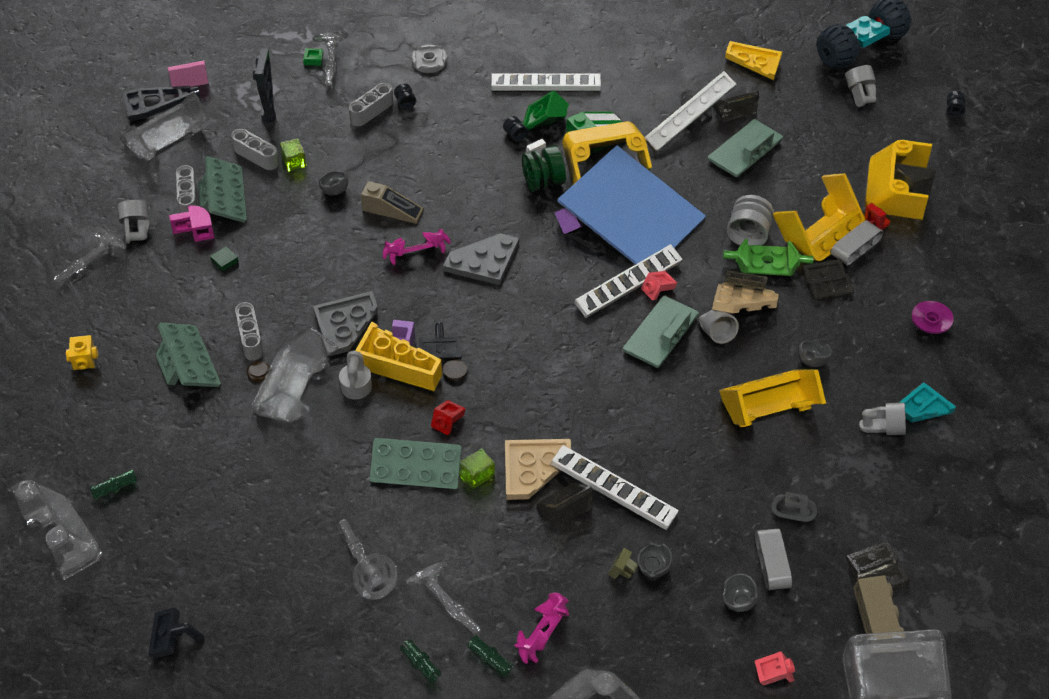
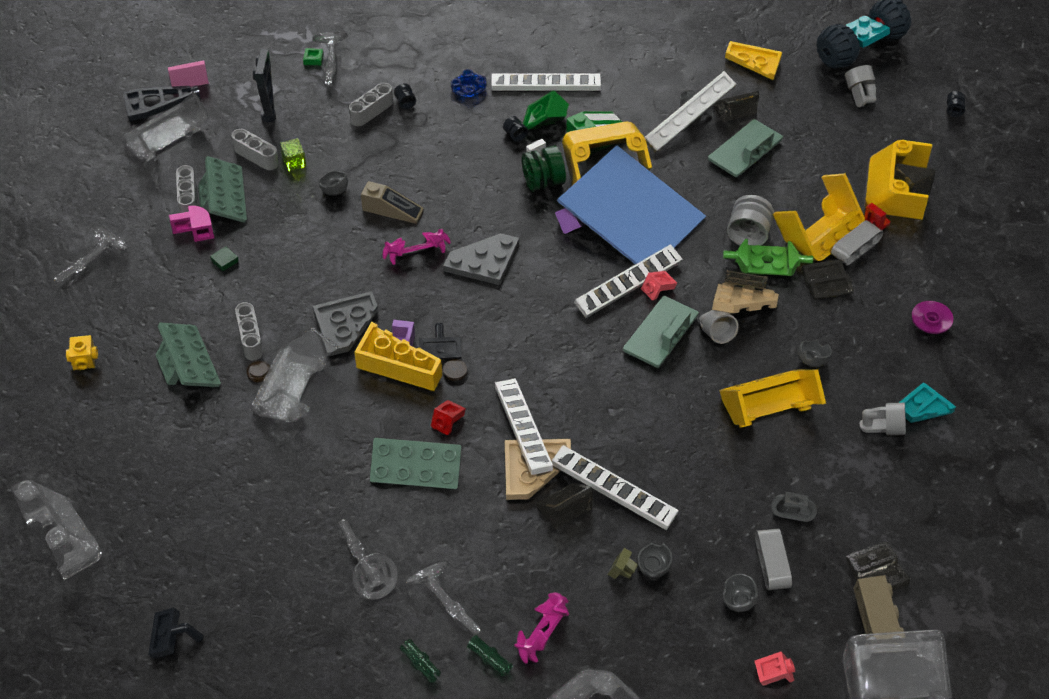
clear green pin [90,469,137,500] -> none
light grey piece [118,200,150,244] -> none
light grey piece [339,351,372,399] -> none
light grey tile [411,45,447,73] -> none
clear neon green brick [459,448,495,489] -> none
none -> clear blue dish [450,69,487,97]
none -> tile [495,378,553,475]

